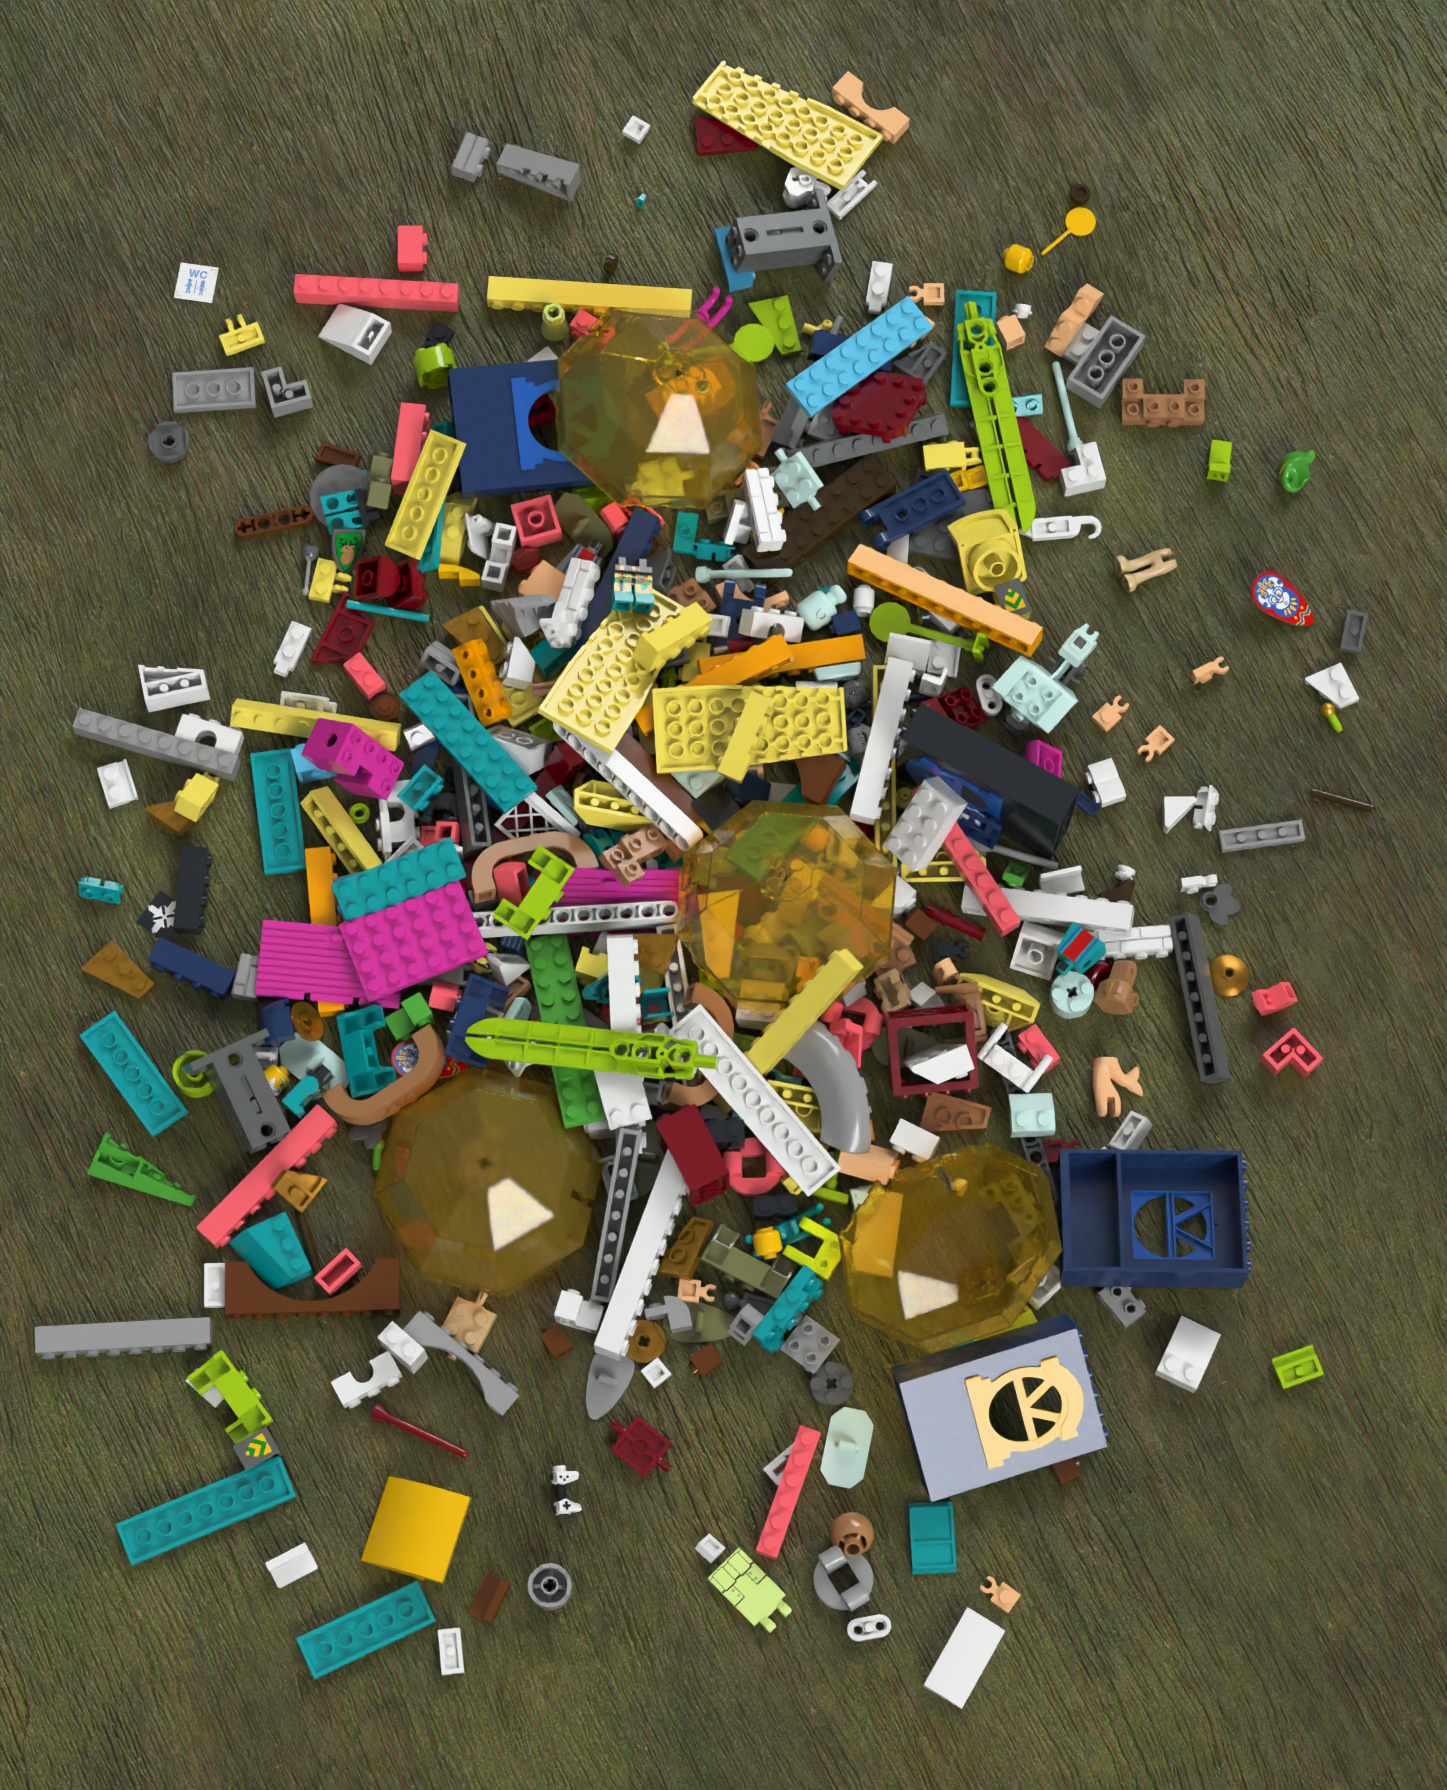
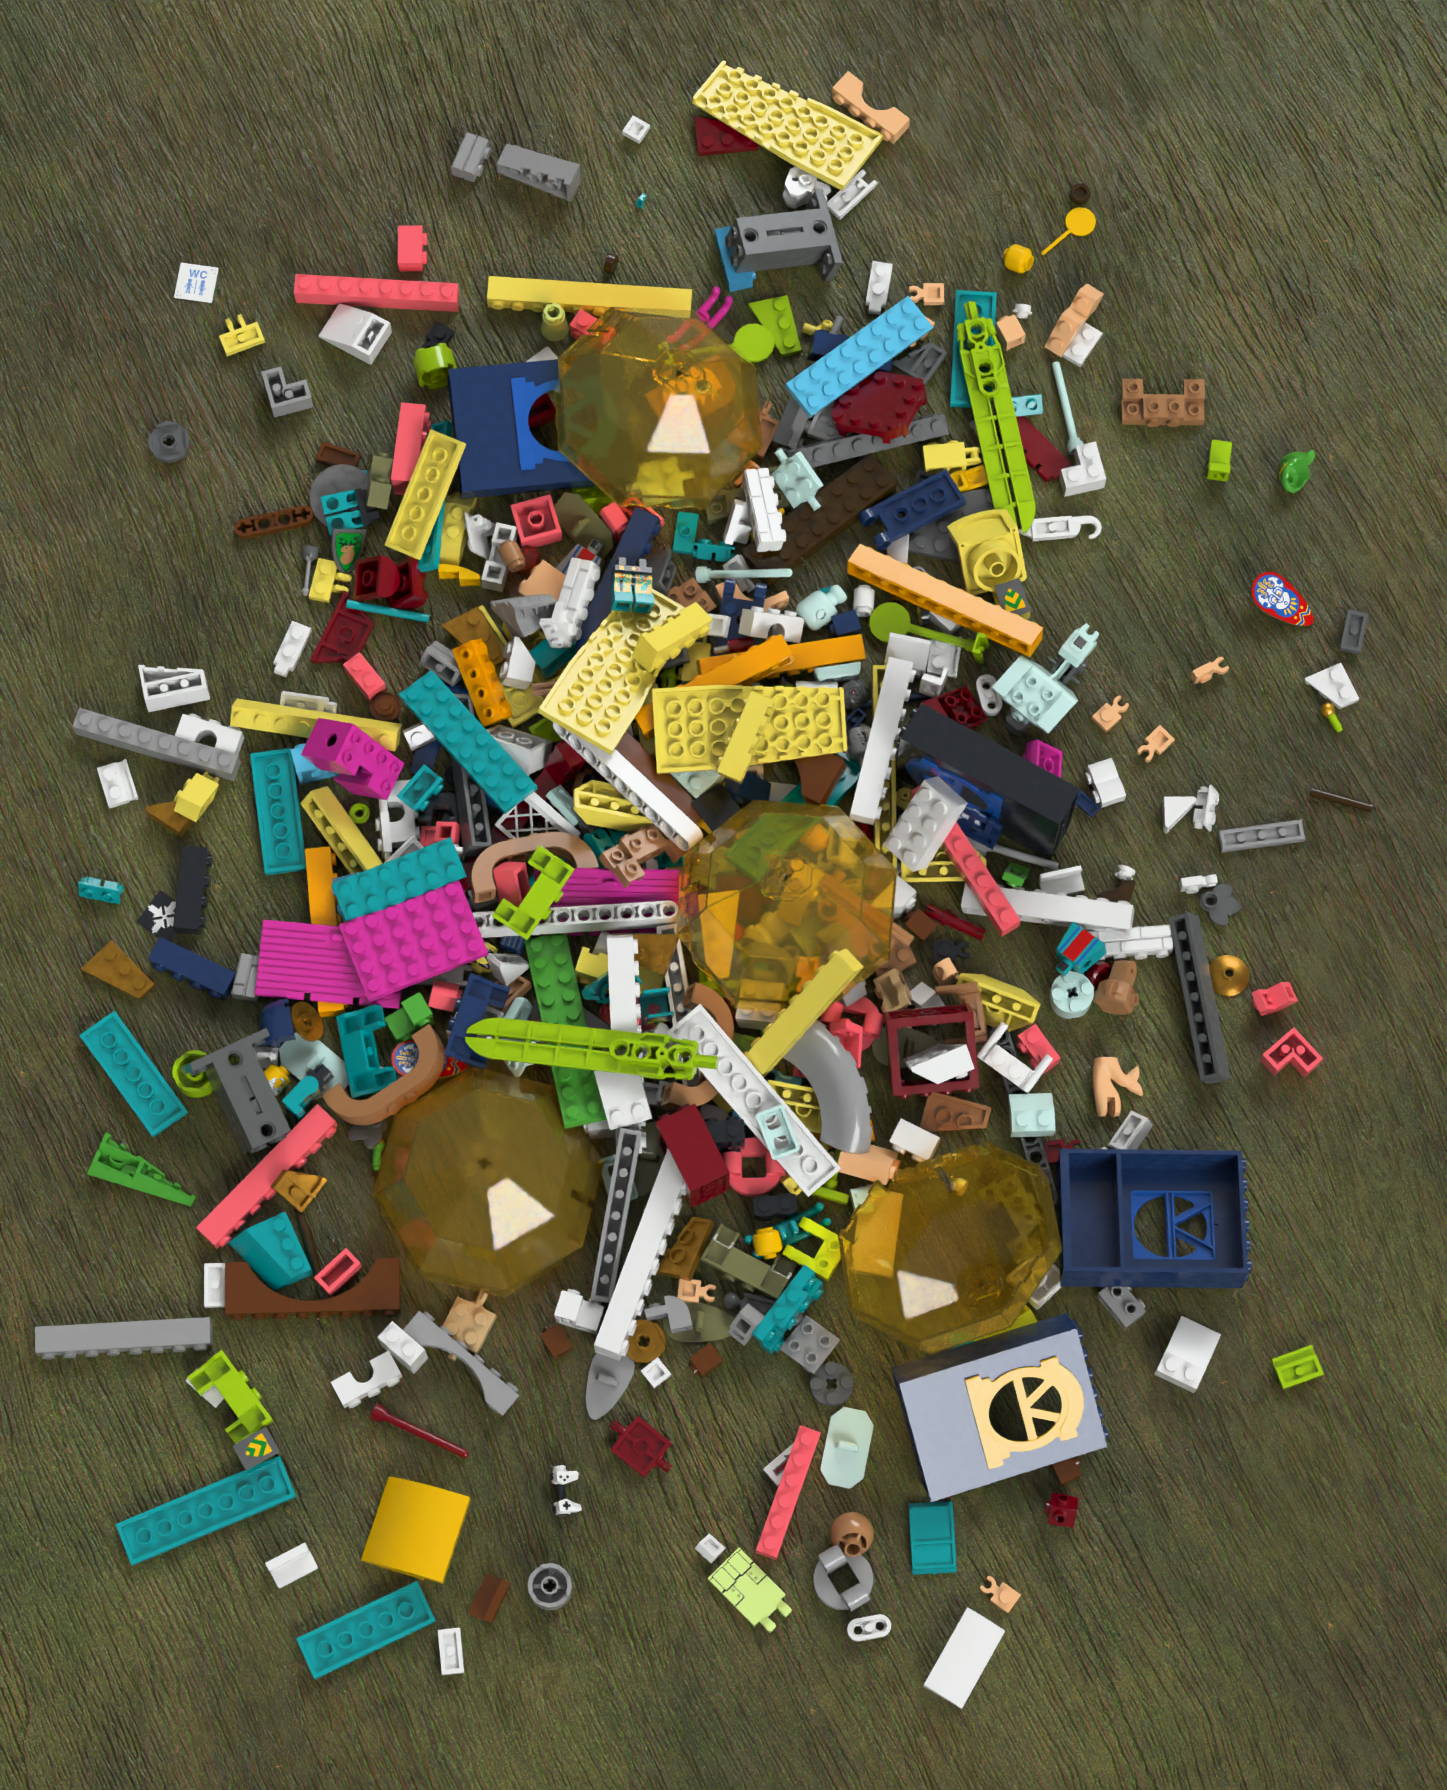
light grey tile [172,367,256,413] -> none
white slope [1009,921,1065,981] -> none
light grey brick [1066,315,1146,409] -> none
tan piece [1114,548,1177,593] -> none
none -> medium nougat brick [498,540,525,572]
none -> light aqua piece [756,1105,799,1160]
none -> dark red brick [1044,1493,1078,1528]

